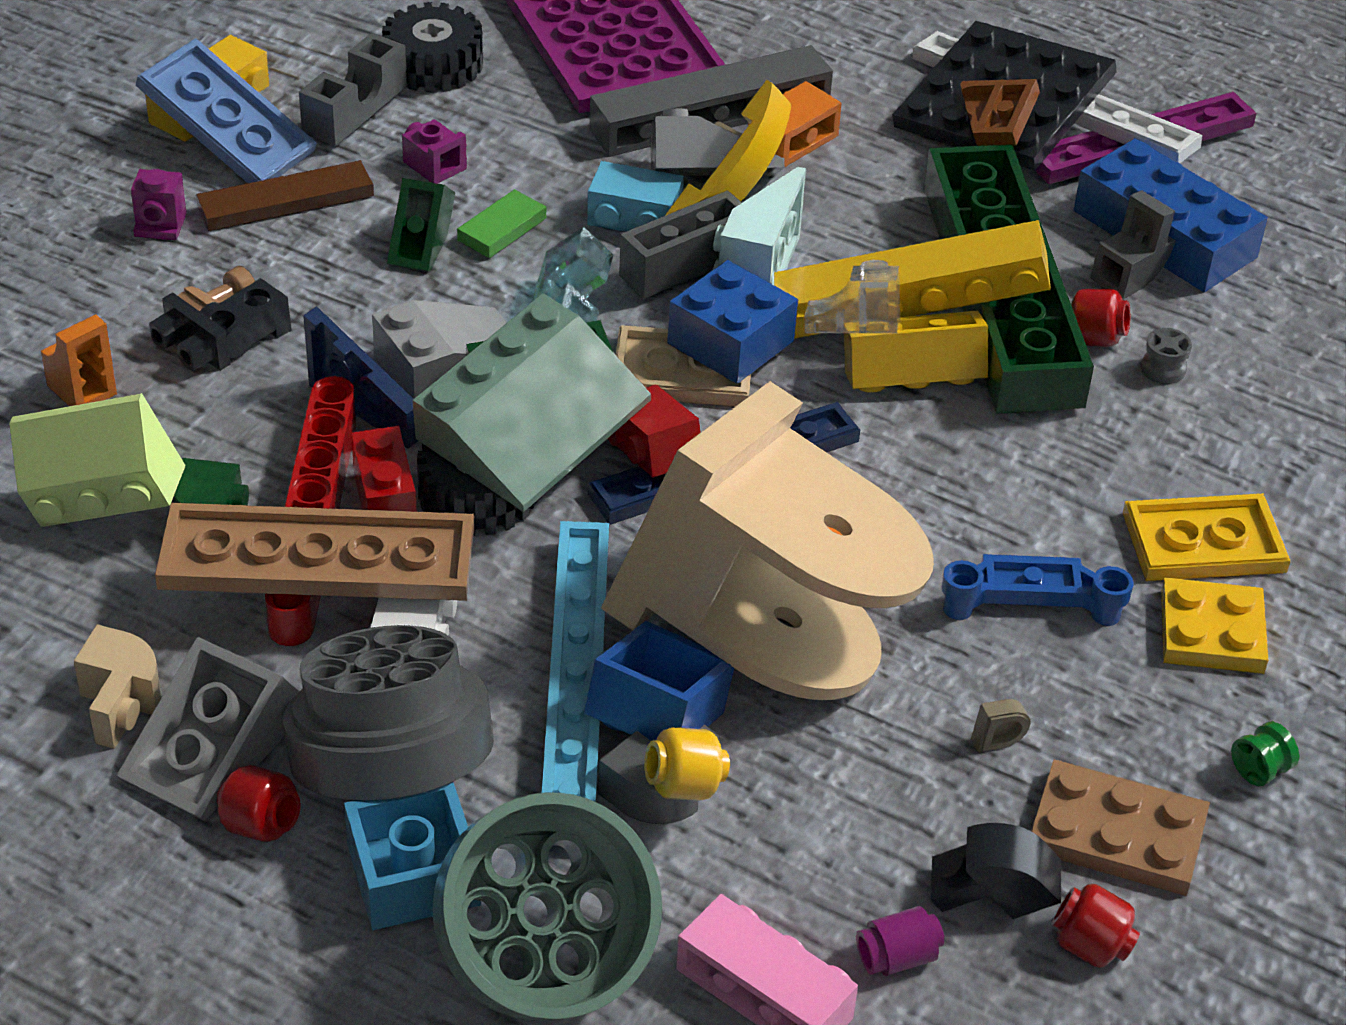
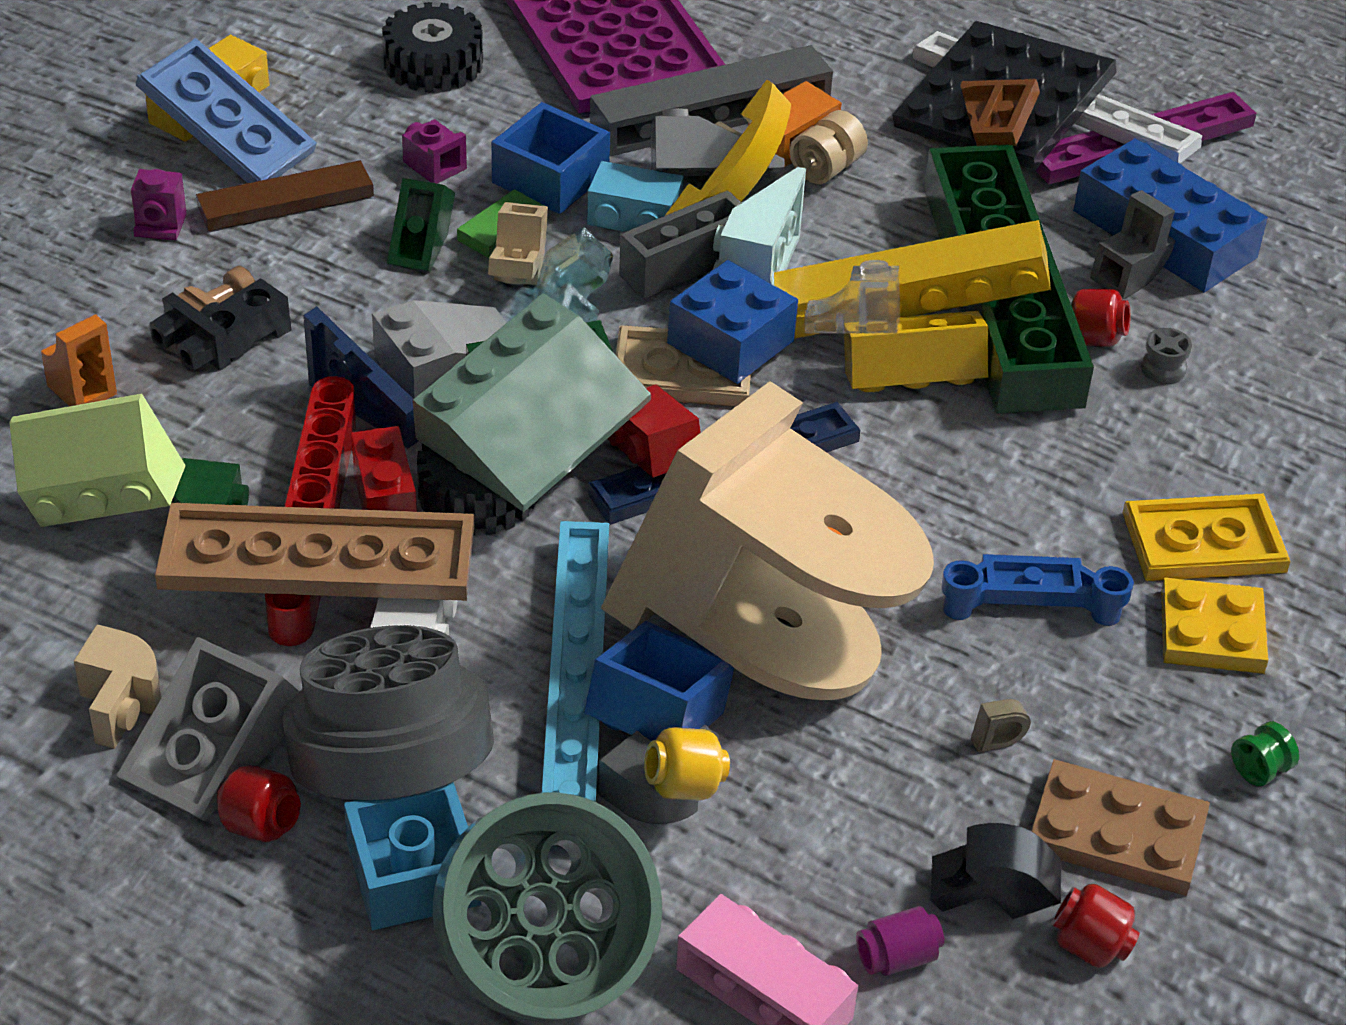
dark grey arch [299,33,407,147] -> none
none -> tan brick [488,202,548,285]
none -> blue piece [491,102,610,214]
none -> tan wheel [790,110,868,185]

